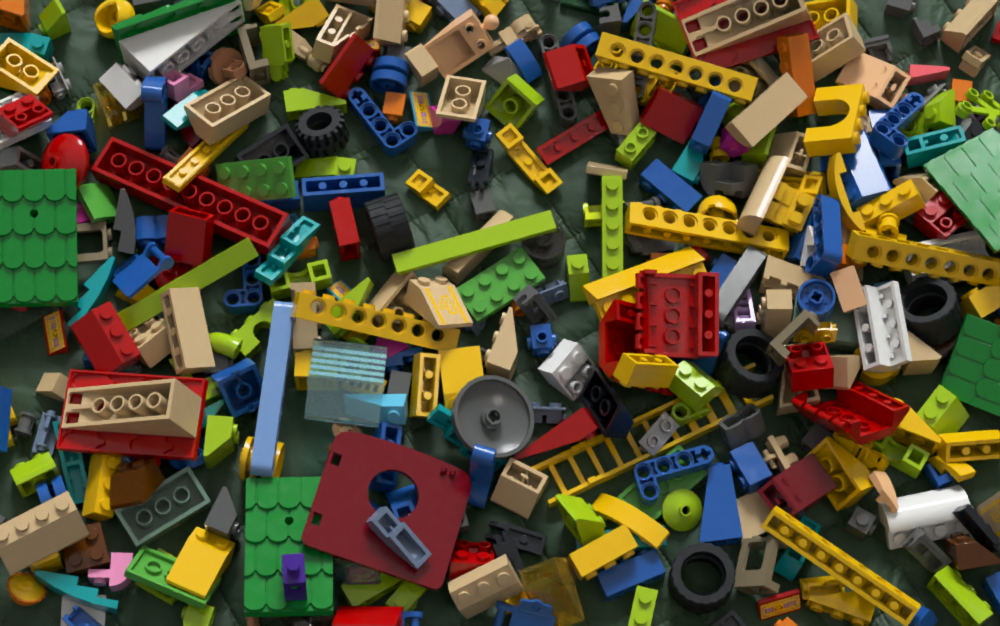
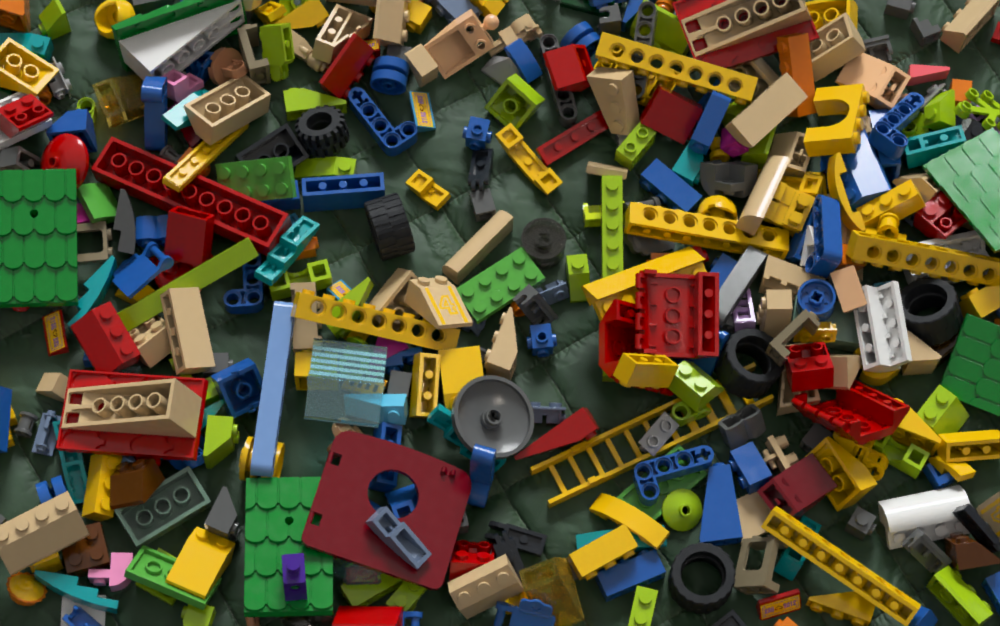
lime slope [10,451,60,498] -> none
white slope [99,63,144,111] -> none
lime cylinder [209,332,243,359] -> none
lime arch [230,298,276,360] -> none
red brick [329,197,361,262] -> none
orange brick [382,91,406,125] -> none
lime tile [391,210,557,276] -> none
dark pink slope [429,105,461,135] -> none
tan slope [435,75,486,122] -> none
tan slope [490,457,549,520] -> none
white slope [538,339,595,401] -> none
lime slope [555,494,606,547] -> none
black slope [579,364,634,439] -> none
yellow hinge [799,576,846,600] -> none
light nougat slope [868,471,899,514] -> none
tan slope [959,45,991,78] -> none

